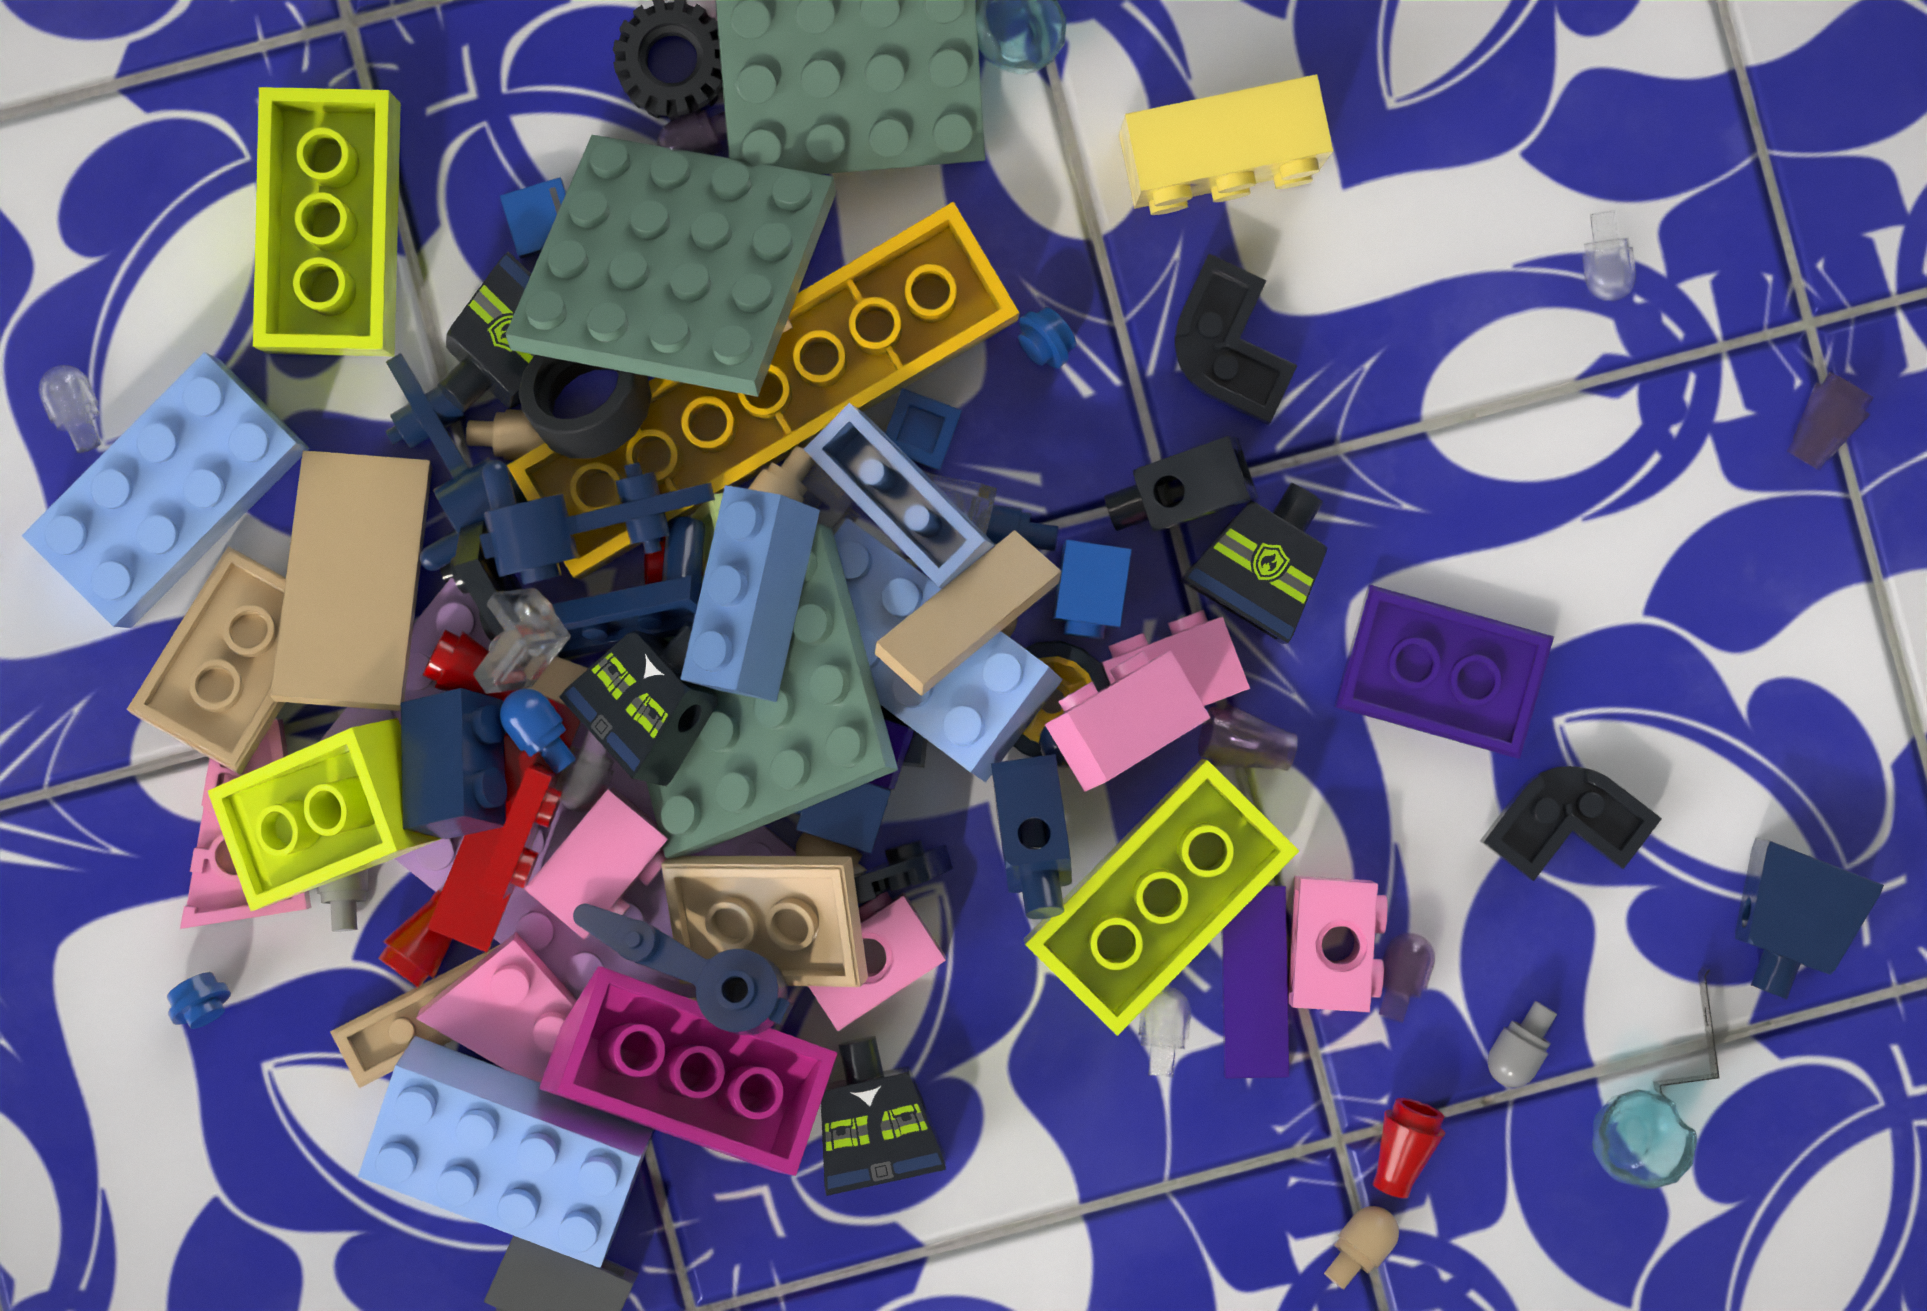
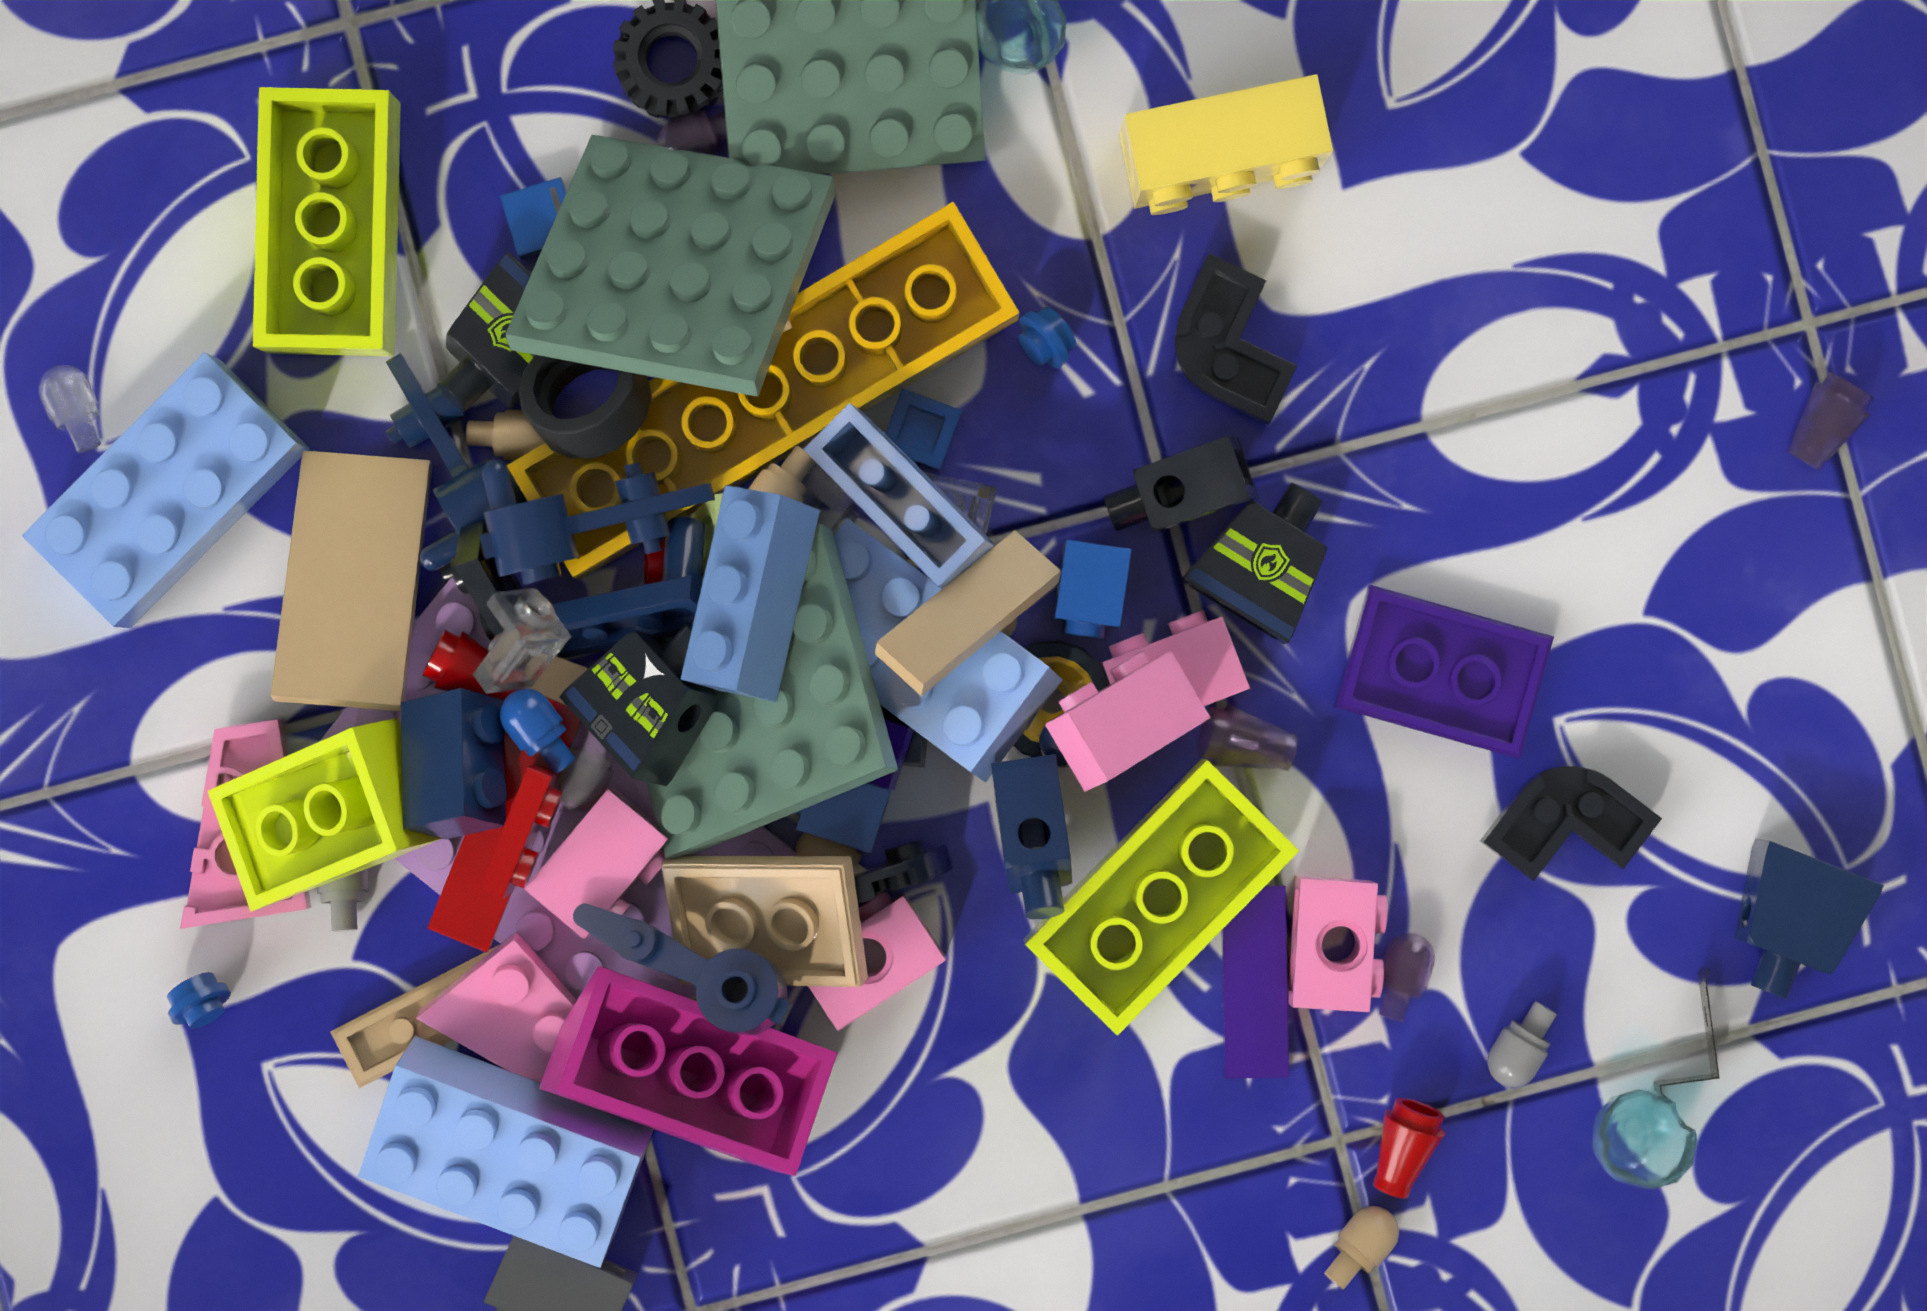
tan tile [127,546,286,775] -> none
red cone [378,890,453,988] -> none
torso [821,1036,946,1196] -> none
dark blue cylinder [971,505,1059,551] -> none
clear cylinder [1138,987,1191,1077] -> none
clear cylinder [1582,211,1636,301] -> none

